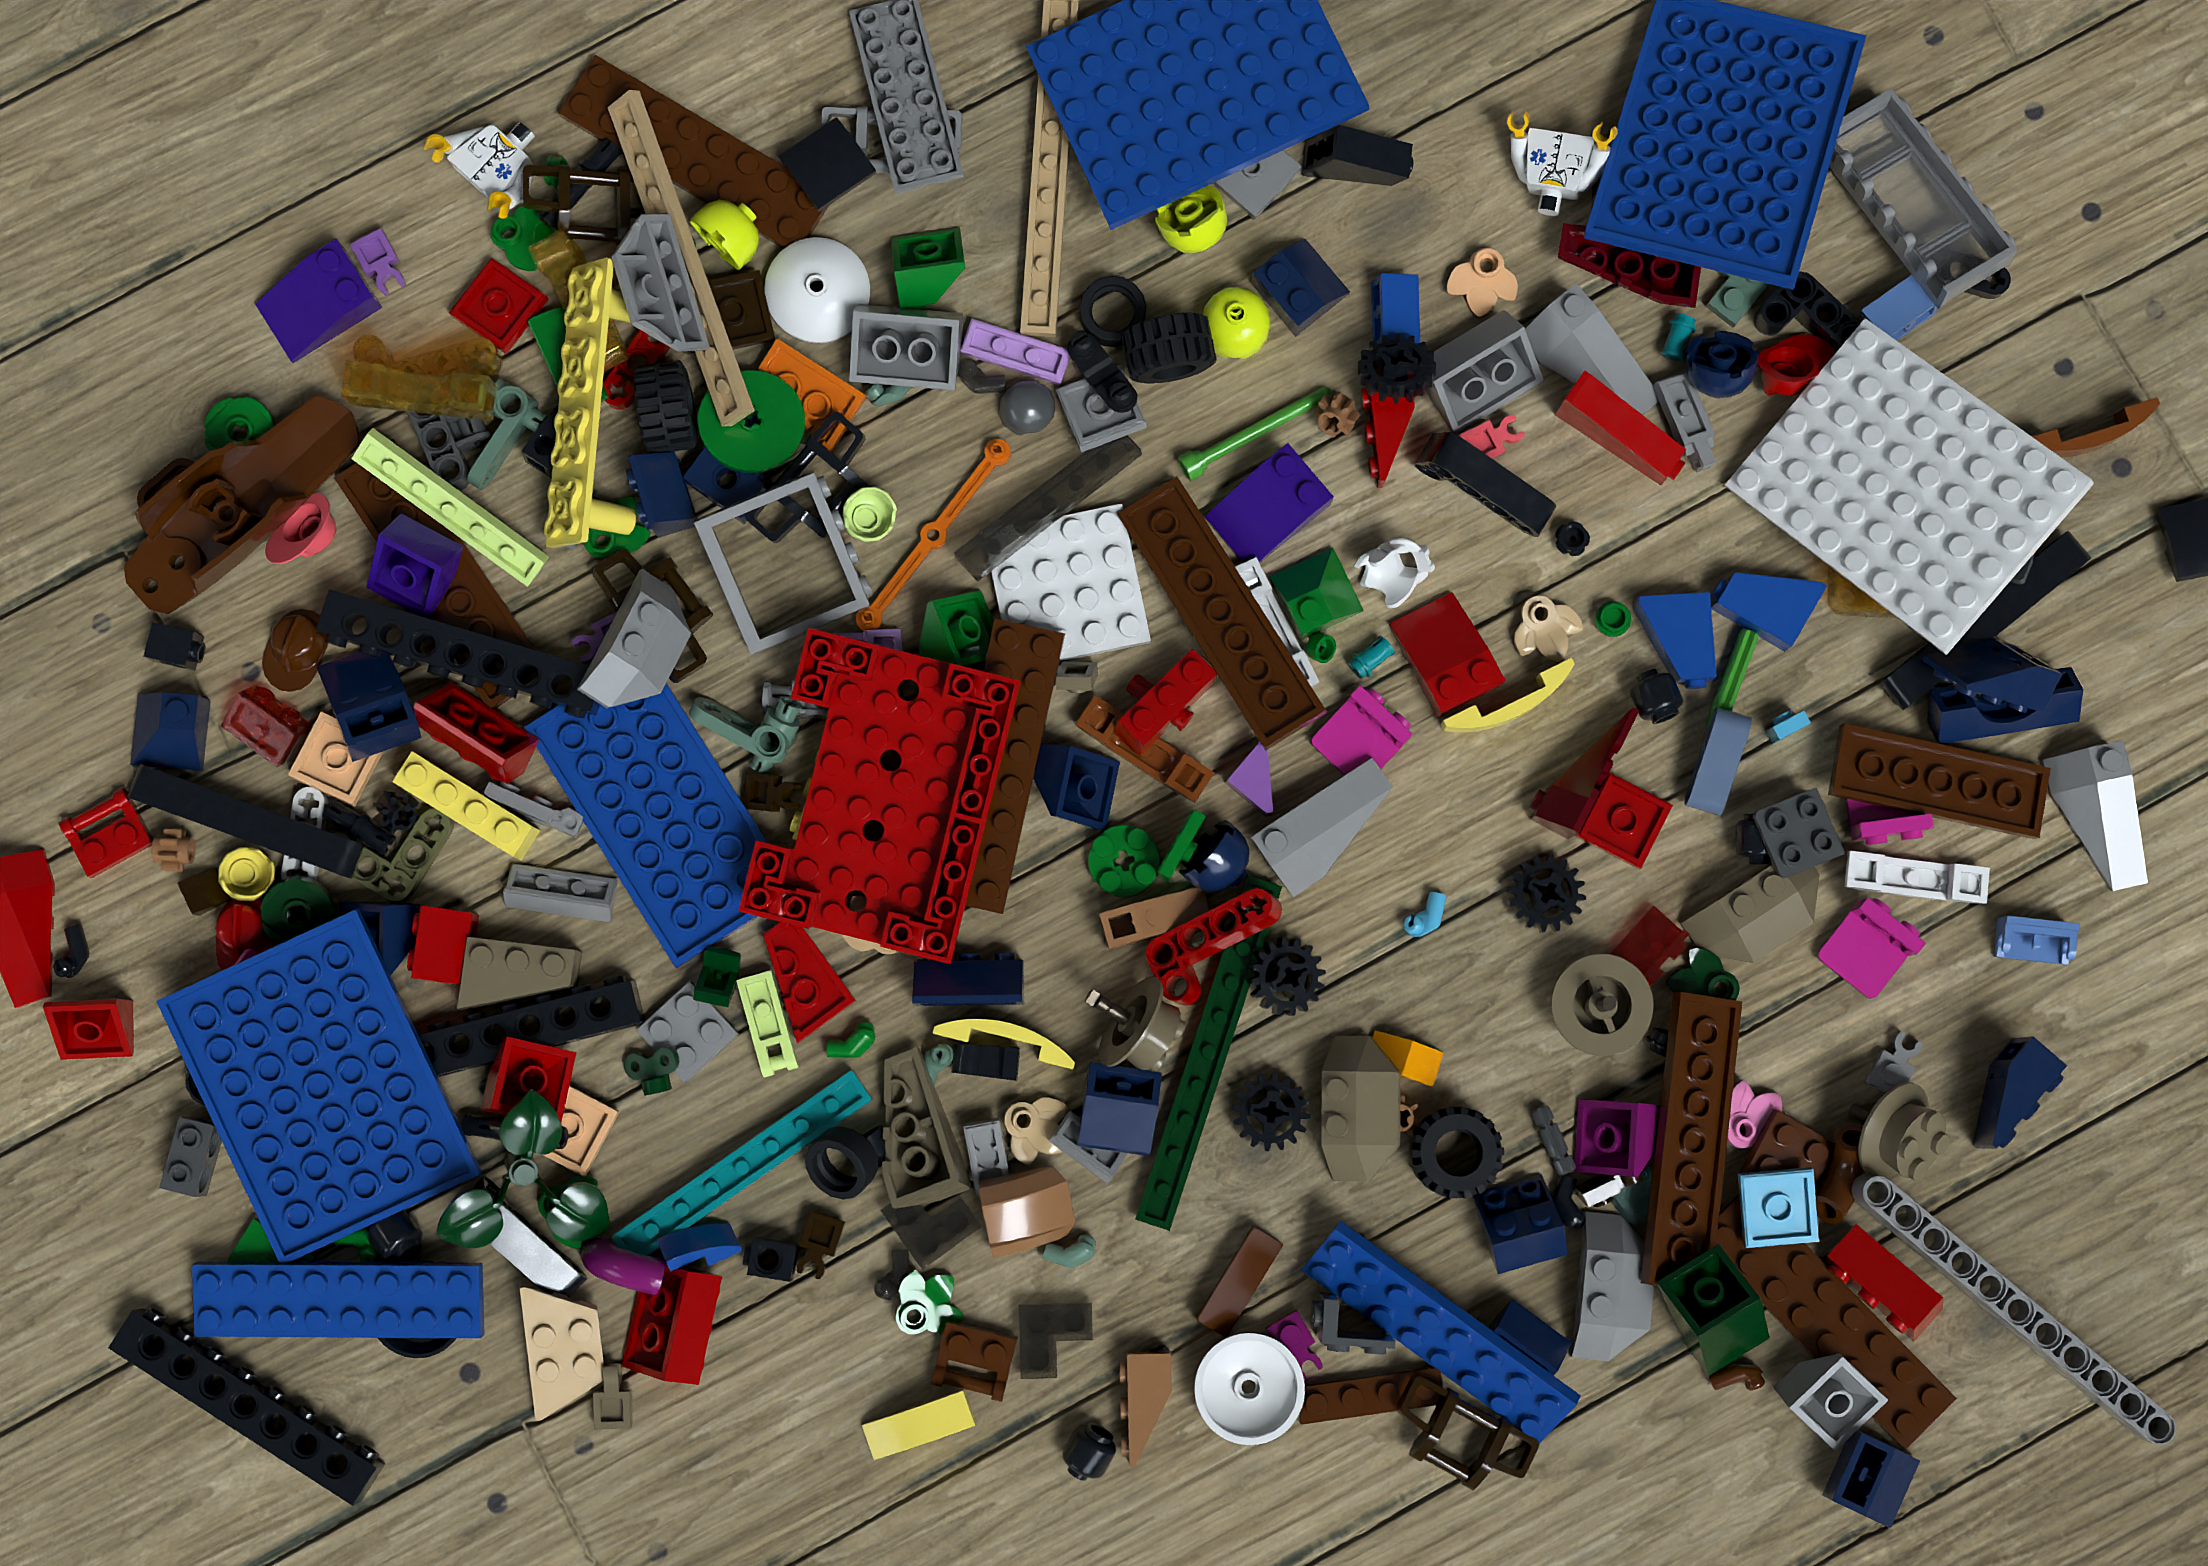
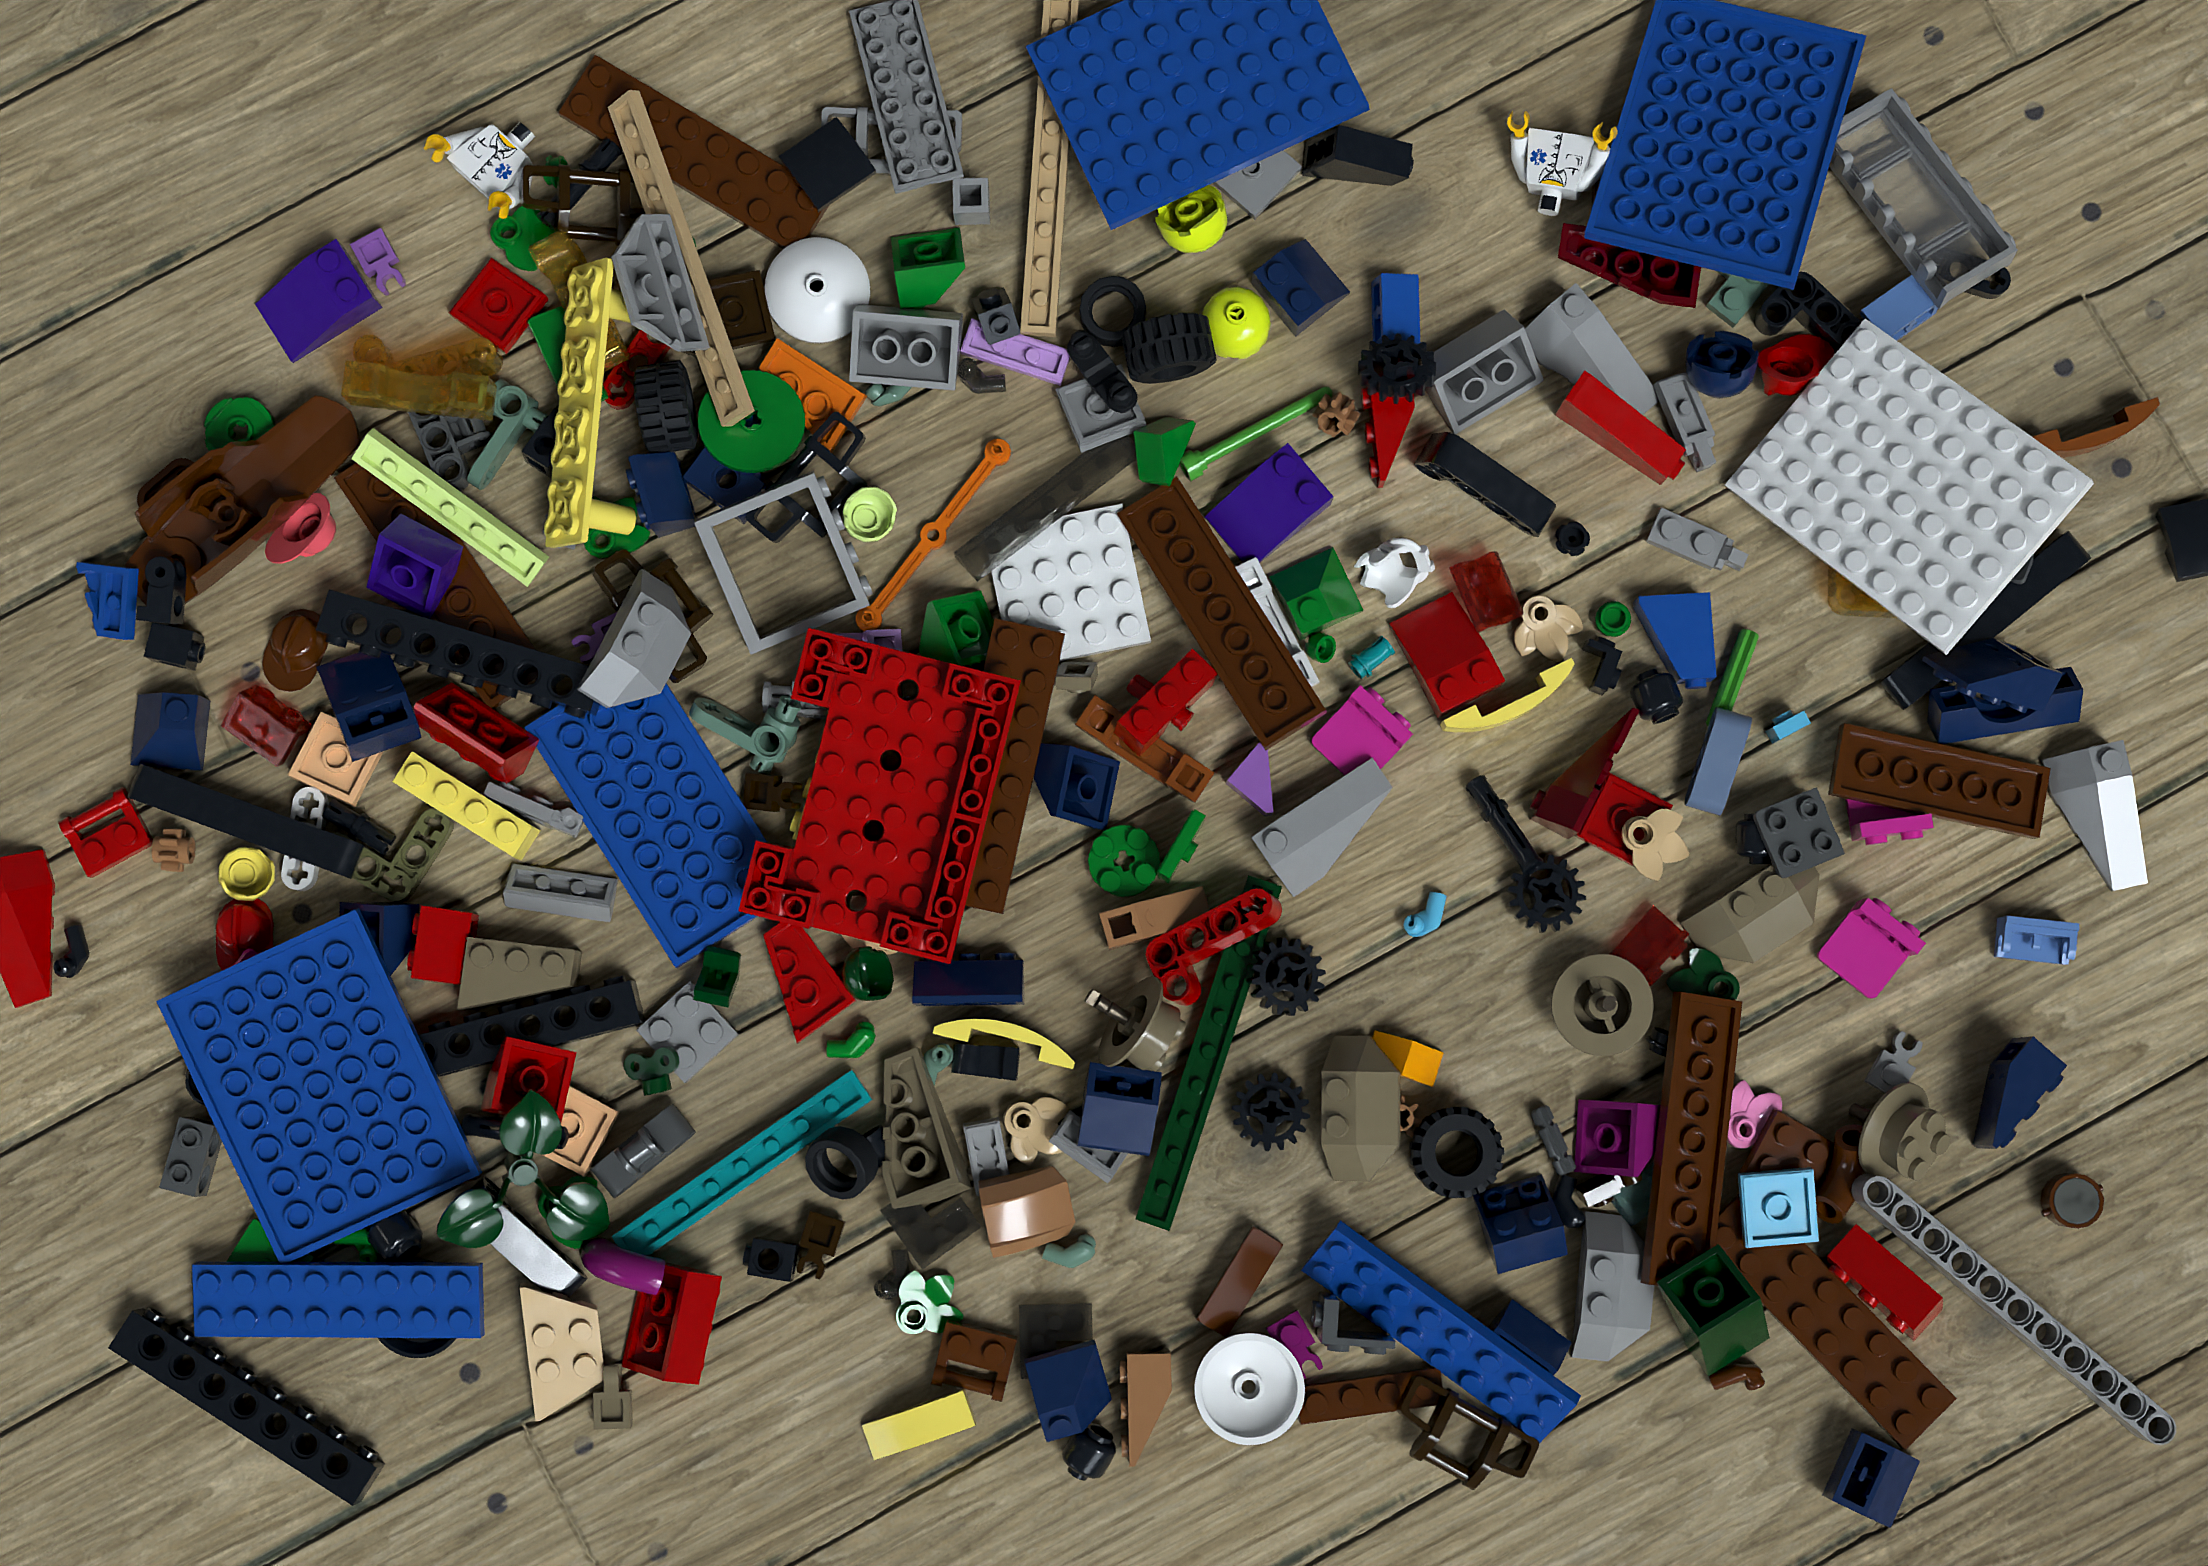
red slope [43,999,134,1060] -> none
dark brown slope [177,868,232,916] -> none
dark green plate [261,875,336,945] -> none
black gear [373,787,419,834] -> none
blue slope [656,1224,742,1272] -> none
neon yellow cylinder [690,200,759,270] -> none
yellowish green plate [736,970,799,1078] -> none
dark grey hair [999,380,1056,435] -> none
dark blue cylinder [1179,820,1250,893] -> none
light nougat plate [1447,248,1518,318] -> none
coral plate [1458,415,1525,459] -> none
teal pin [1661,313,1696,361] -> none
blue slope [1711,572,1827,652] -> none
light grey slope [1773,1353,1888,1451] -> none
white slope [1845,851,1990,904] -> none
none -> blue wing [76,562,139,640]
none -> black leg [136,556,187,624]
none -> dark grey piece [591,1104,696,1198]
none -> dark green hair [842,946,894,1001]
none -> light grey brick [953,178,990,225]
none -> black bracket [971,287,1020,345]
none -> dark blue slope [1024,1339,1112,1442]
none -> green slope [1134,417,1196,486]
none -> clear red bracket [1449,551,1524,633]
none -> black pin [1466,775,1544,875]
none -> black bracket [1582,637,1623,696]
none -> tan plate [1621,809,1689,881]
none -> light grey hinge [1646,507,1748,571]
none -> piece [2040,1173,2104,1229]

